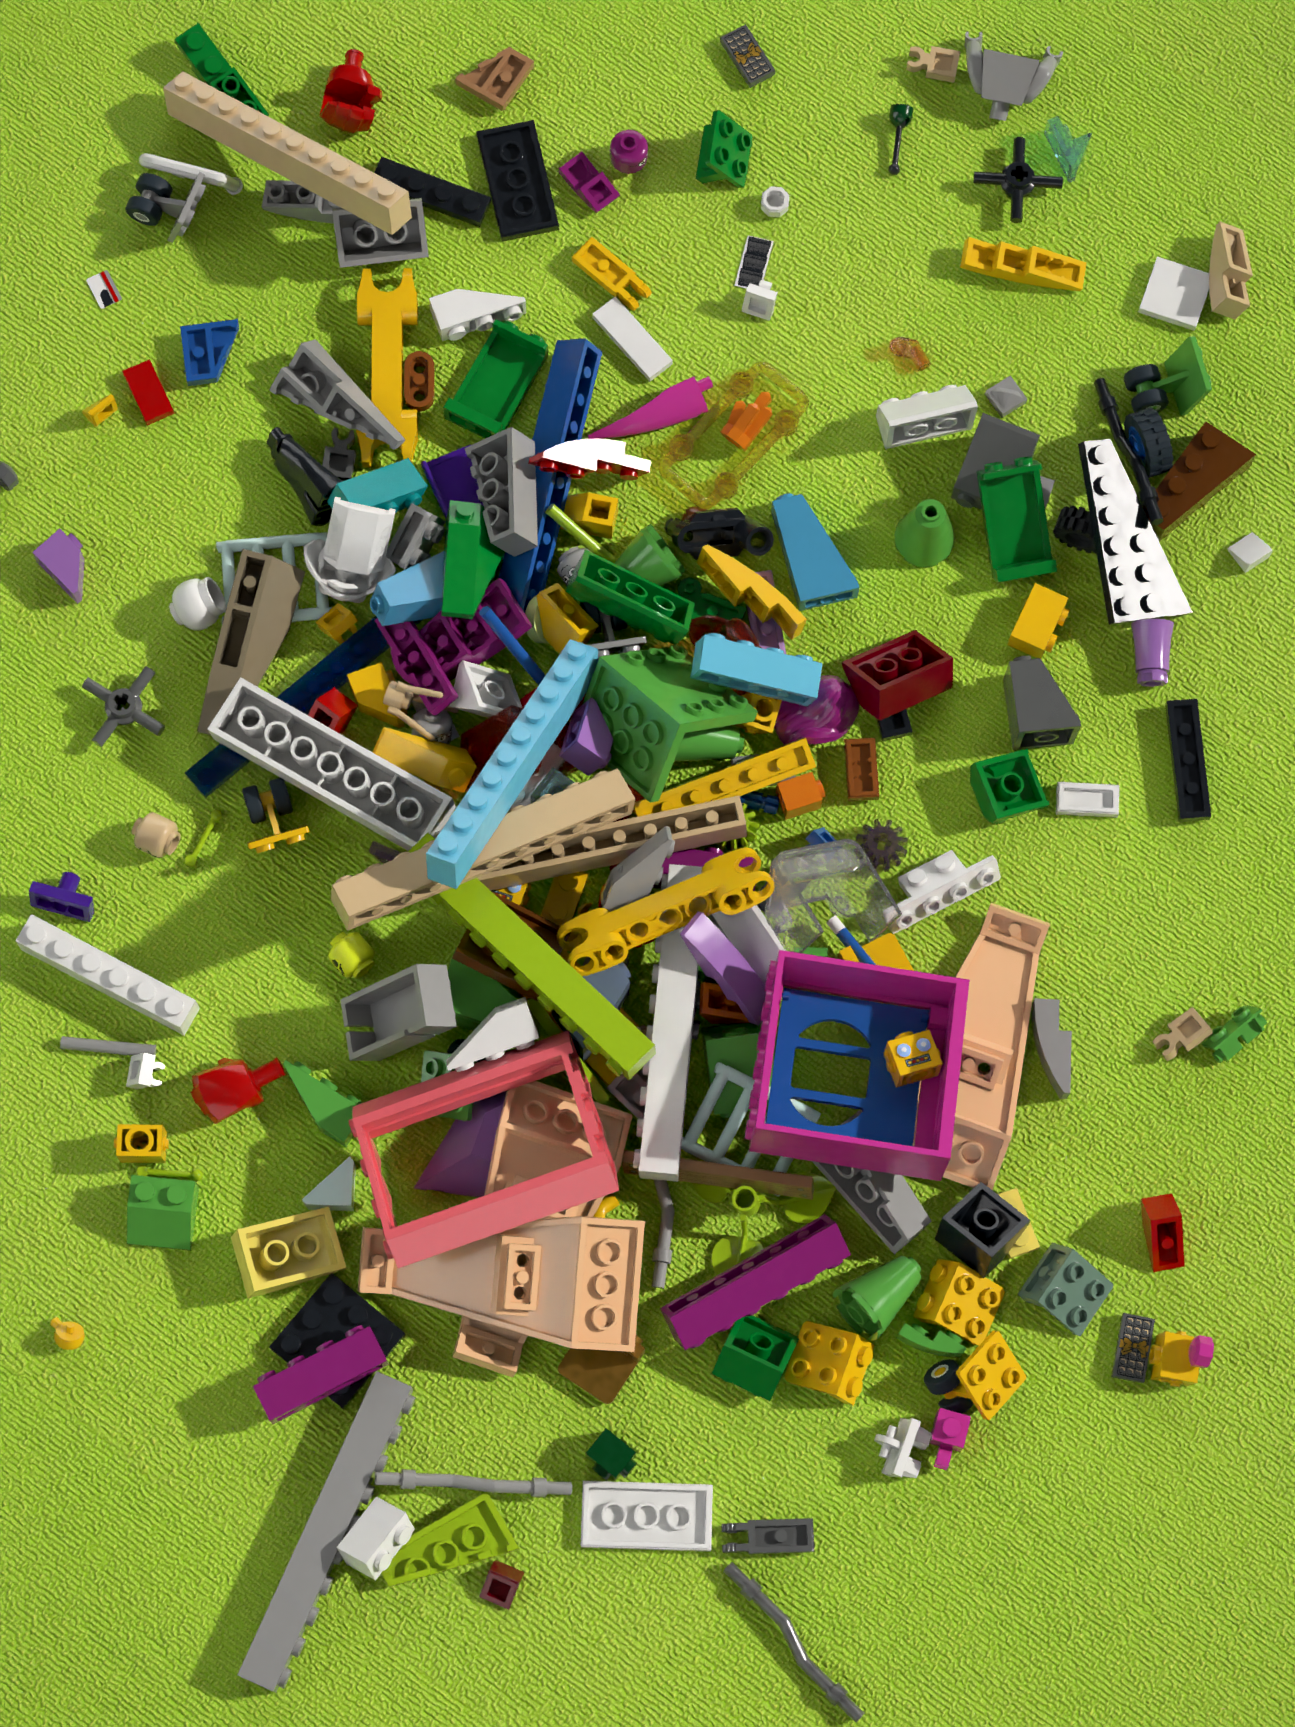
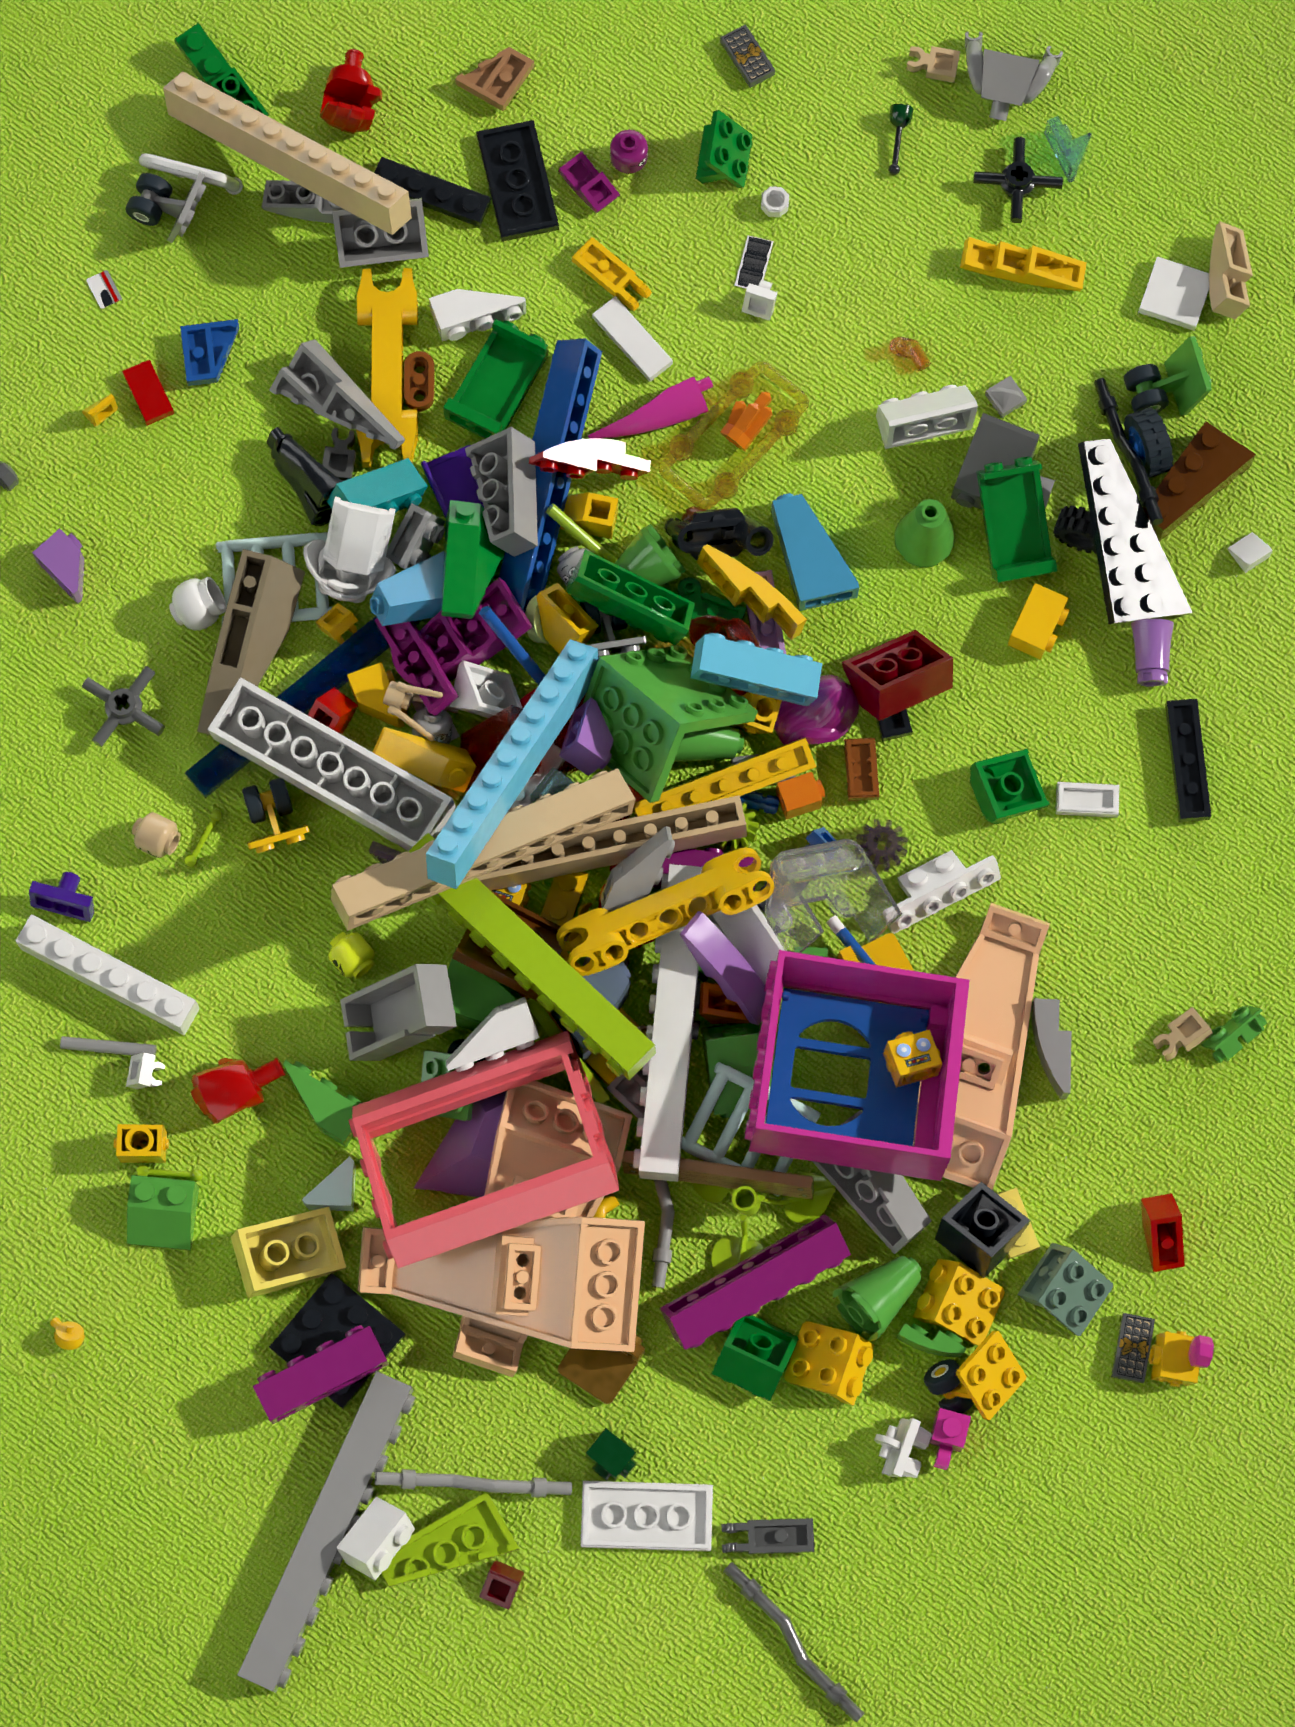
dark grey slope [1003,656,1081,750] -> none

